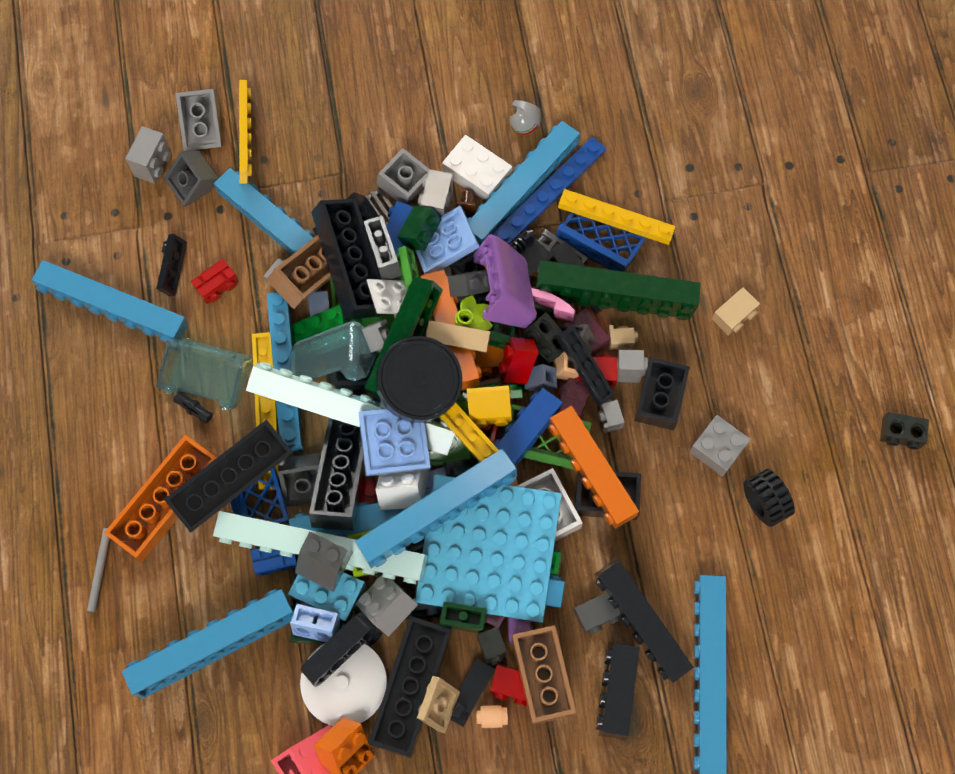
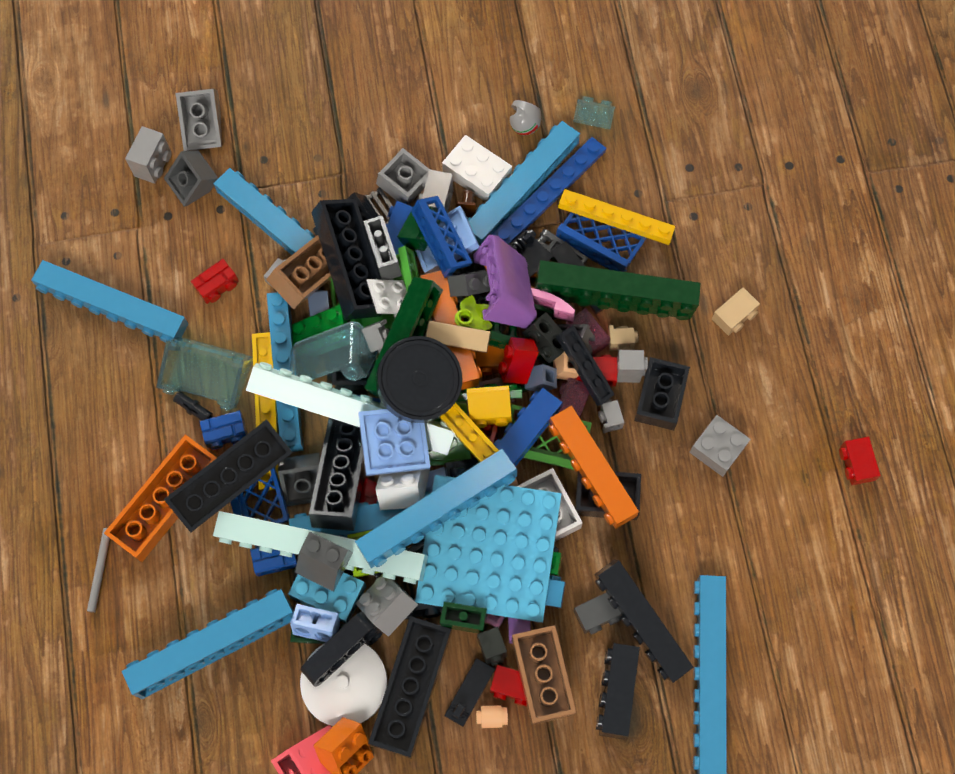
black hinge [156,234,187,296] -> none
yellow plate [239,80,252,184] -> none
tan plate [417,676,460,733] -> none
black tyre [743,469,795,527] -> none
pearl dark grey brick [880,412,929,450] -> none
none -> blue brick [200,410,247,450]
none -> blue fence [411,196,472,278]
none -> clear light blue bracket [573,96,616,129]
none -> red brick [839,436,881,486]

